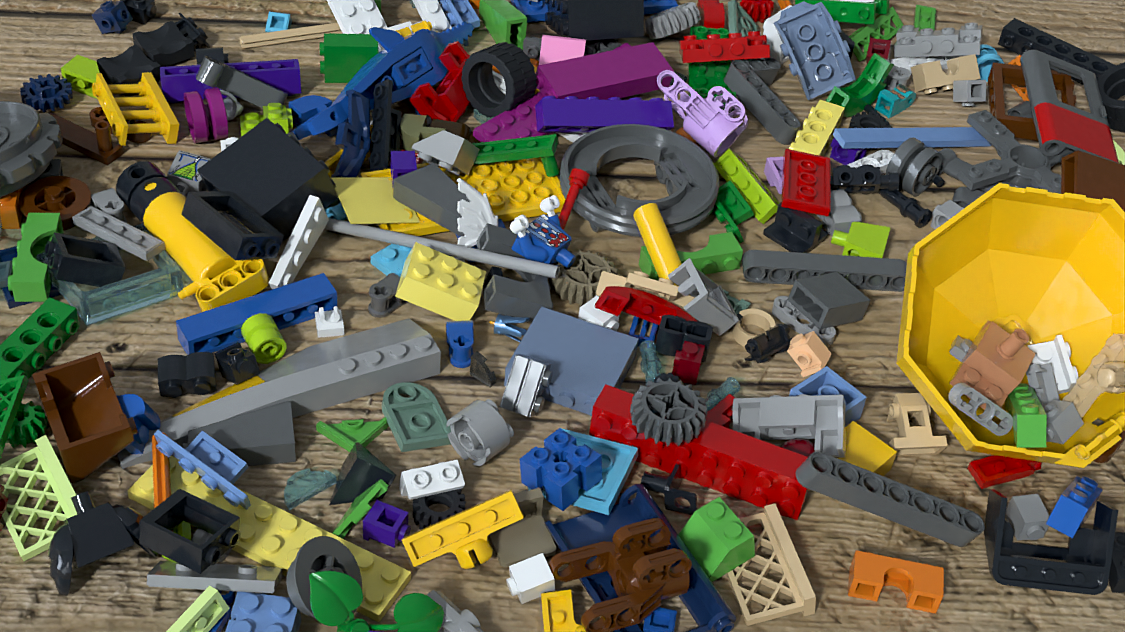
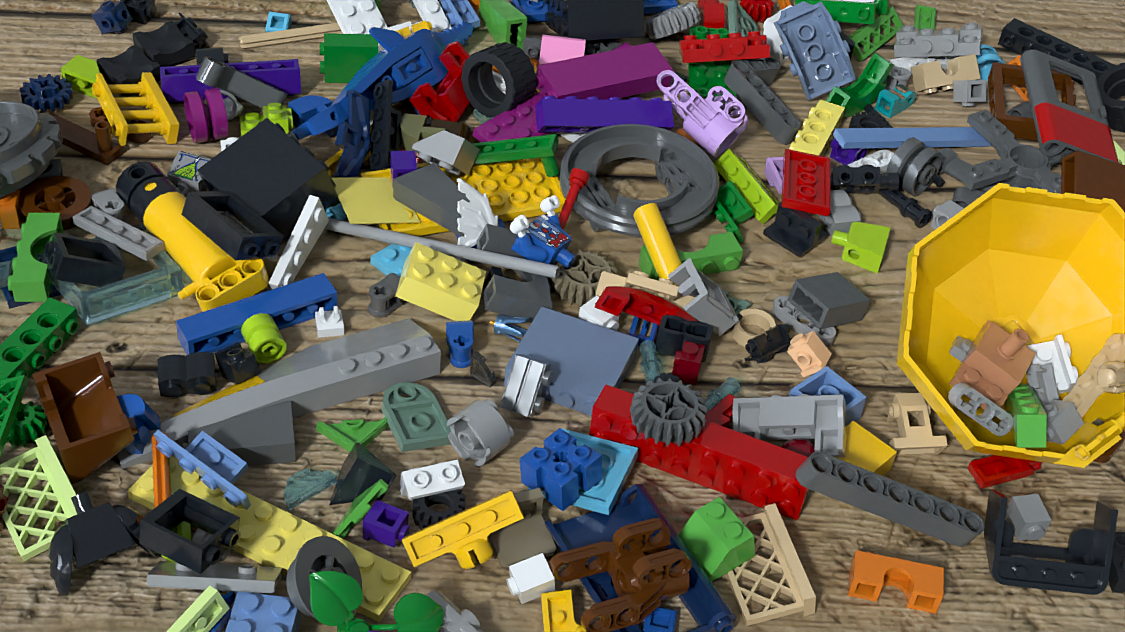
black bracket [641,464,697,515] -> none
dark grey beam [742,250,907,292] -> none
dark red brick [866,38,891,64] -> none
blue brick [1046,476,1103,538] -> none

